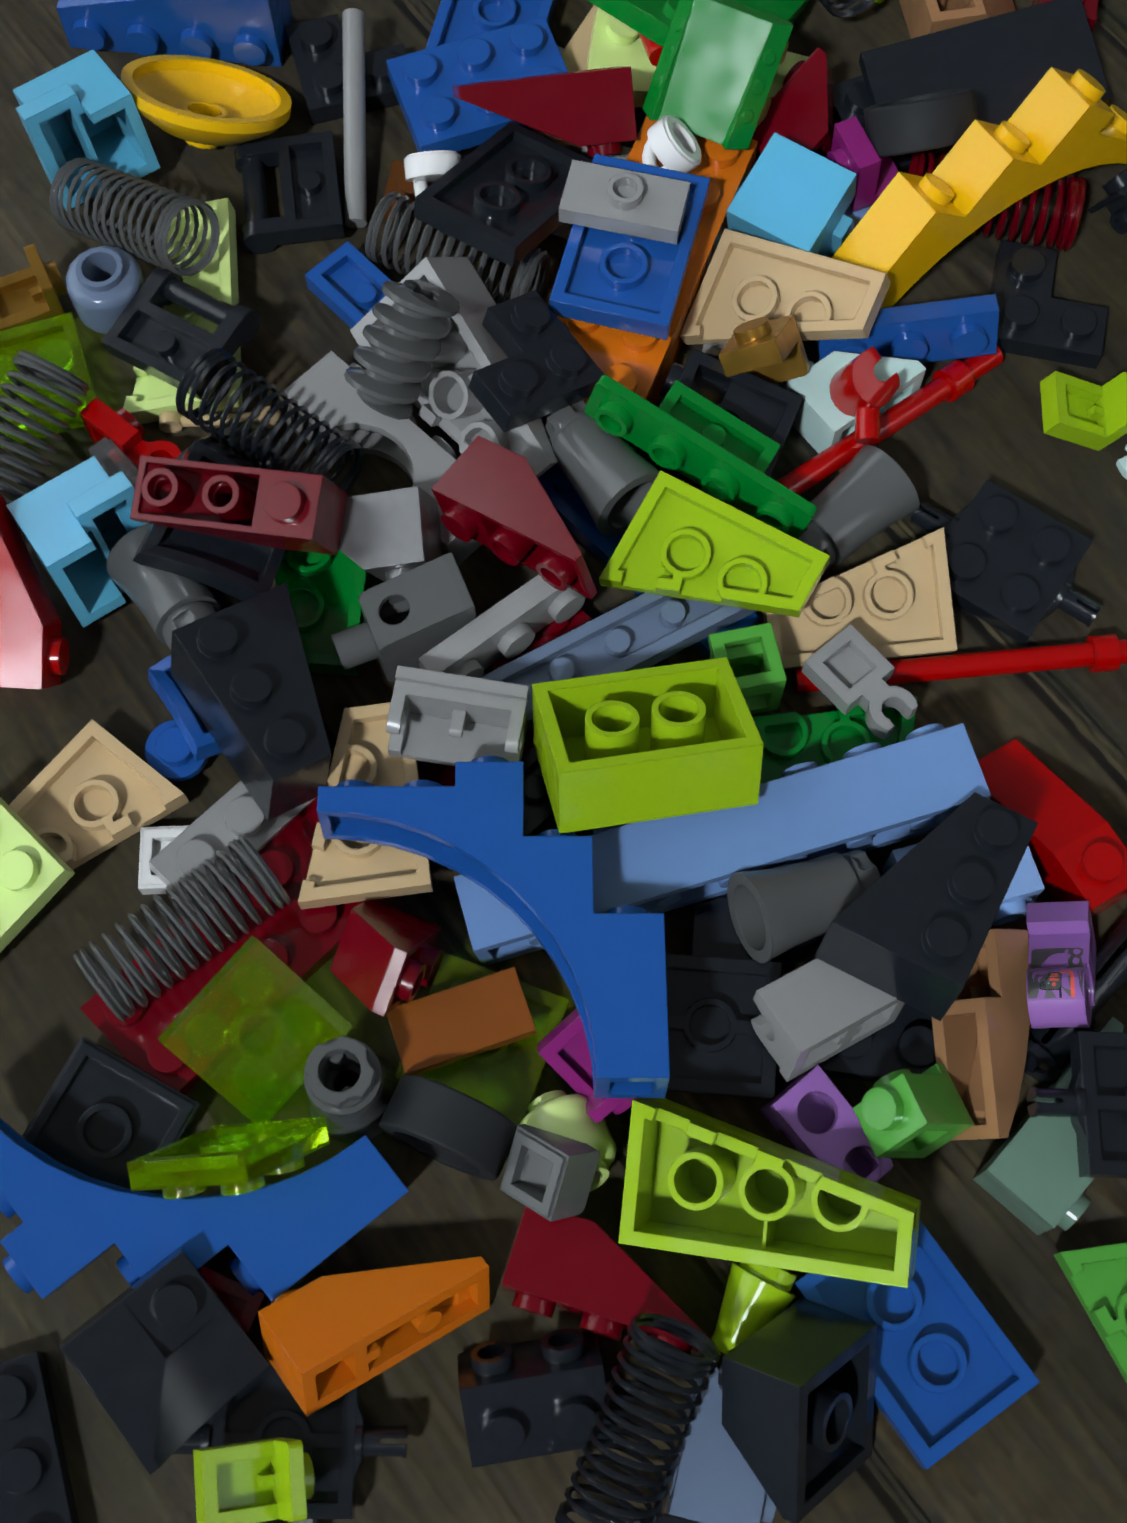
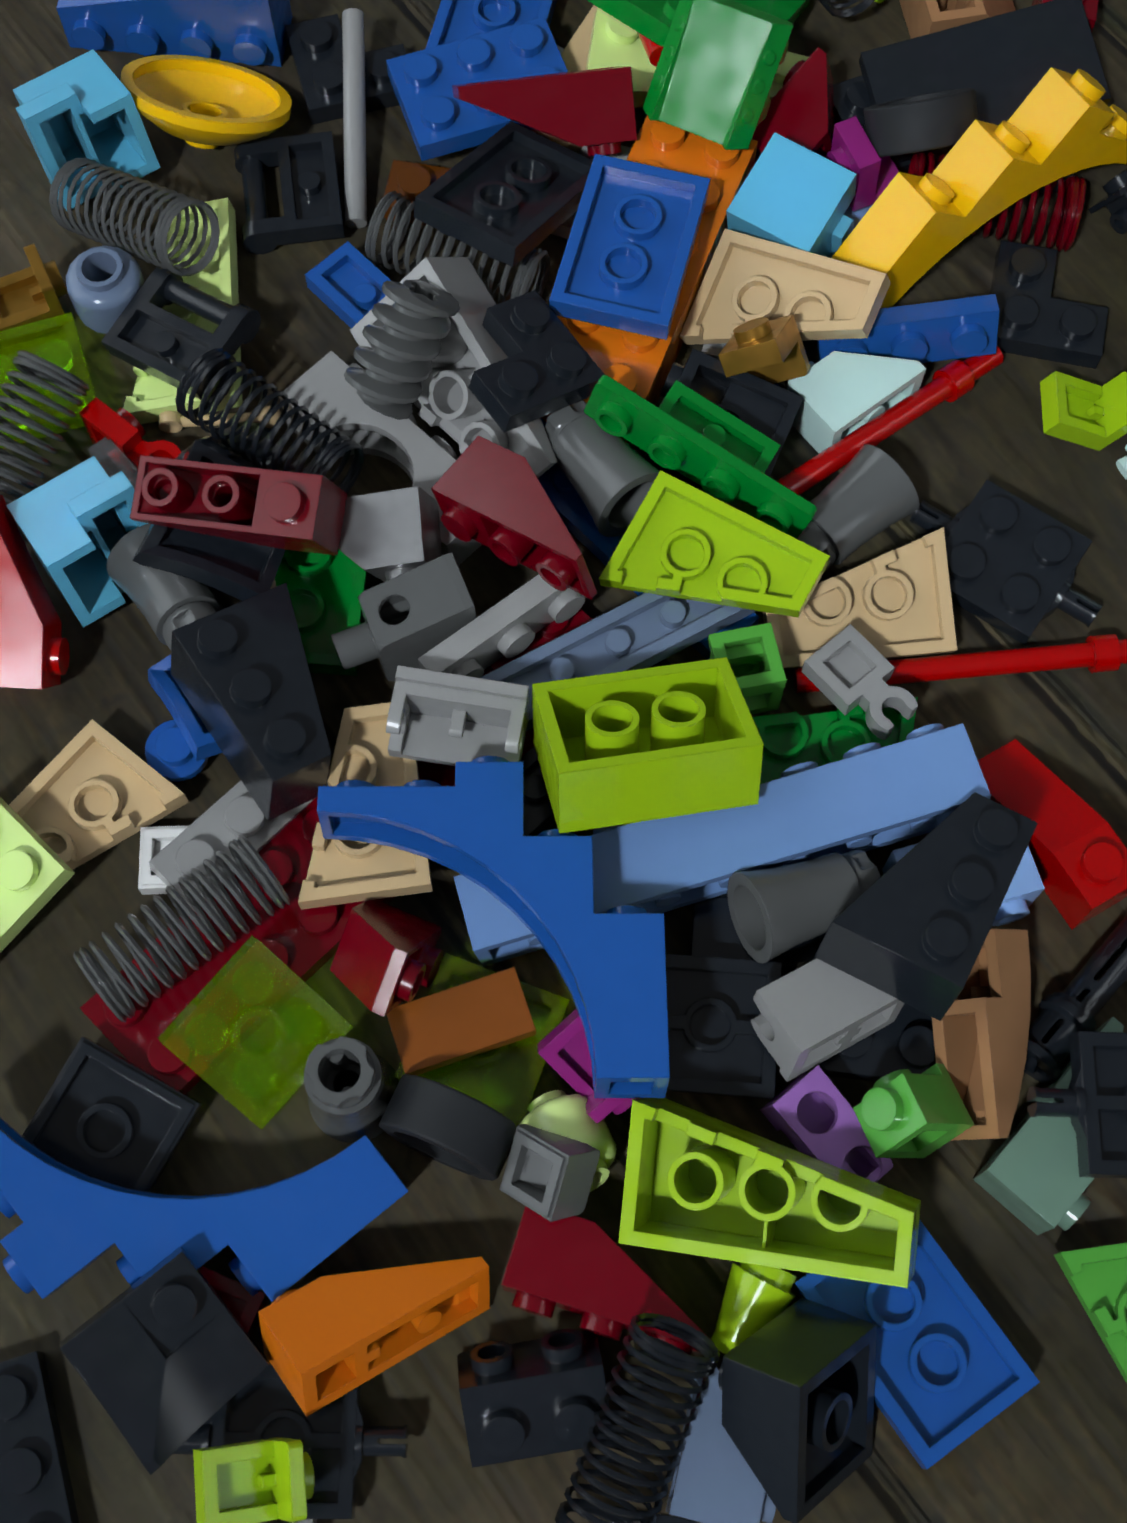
clear neon green plate [127,1116,330,1199] -> none
white tile [404,150,461,197] -> none
light grey plate [559,159,690,245] -> none
white tile [642,115,702,173] -> none
red piece [829,346,900,445] -> none
medium lavender leg [1026,901,1097,1029] -> none

